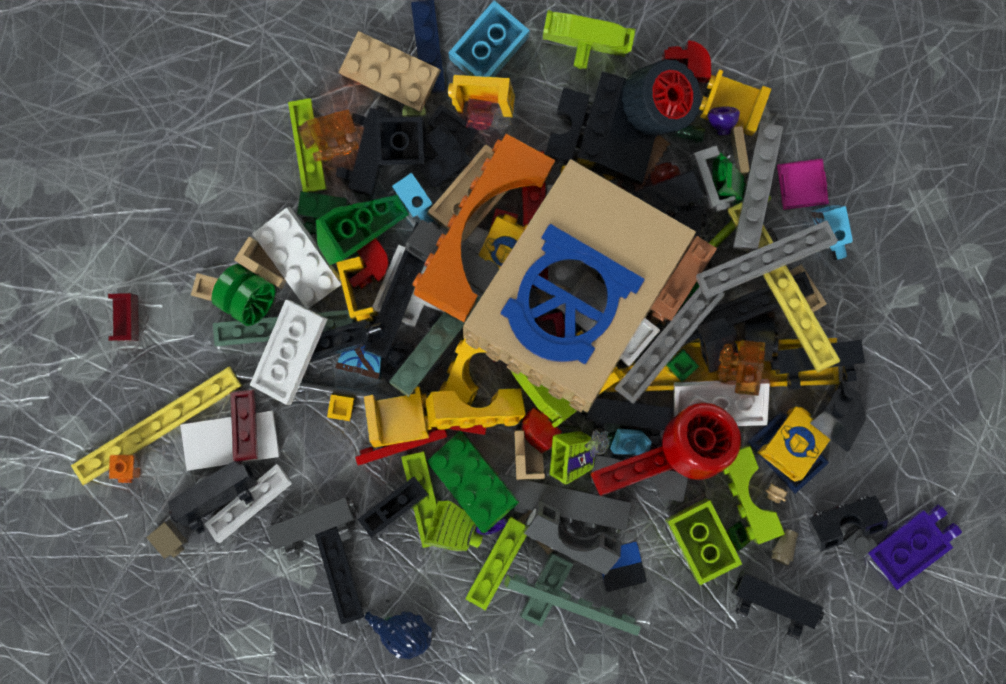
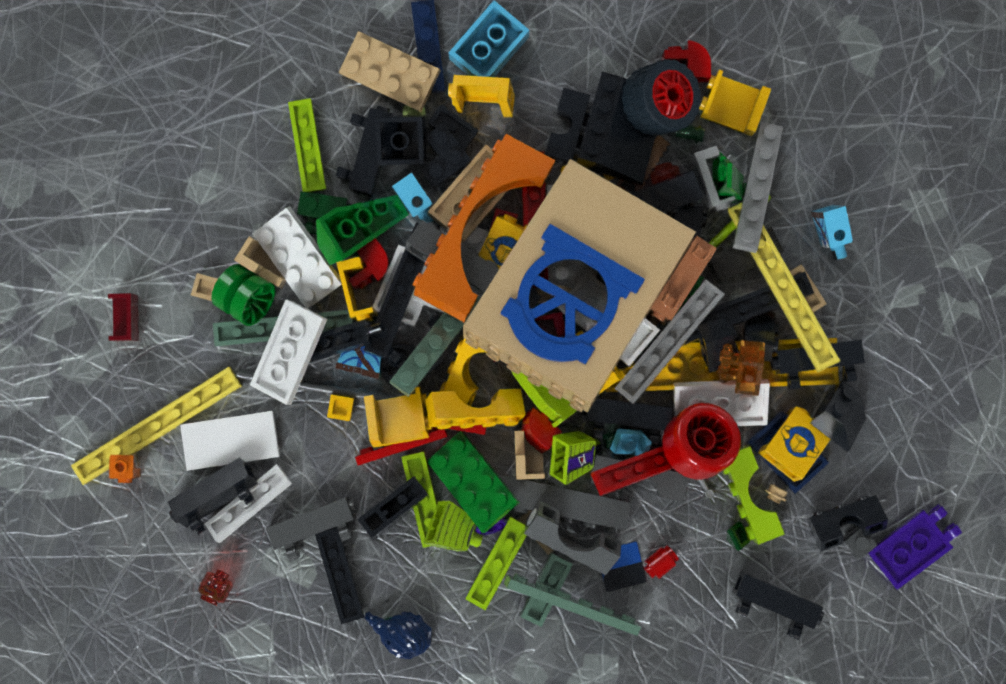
dark tan brick [146,520,188,559] -> none
dark red tile [230,390,258,461] -> none
clear orange brick [298,109,359,162] -> none
clear pink bracket [466,98,494,130] -> none
lime piece [543,10,636,69] -> none
clear plate [585,430,609,458] -> none
lime brick [665,498,742,585] -> none
green tile [666,349,699,382] -> none
light grey plate [696,220,838,298] -> none
dark purple brick [707,106,740,135] -> none
tan tile [730,126,750,176] -> none
dark tan cone [771,529,799,566] -> none
dark pink piece [777,159,829,210] -> none
none -> clear red head [198,569,233,606]
none -> red brick [643,545,679,579]

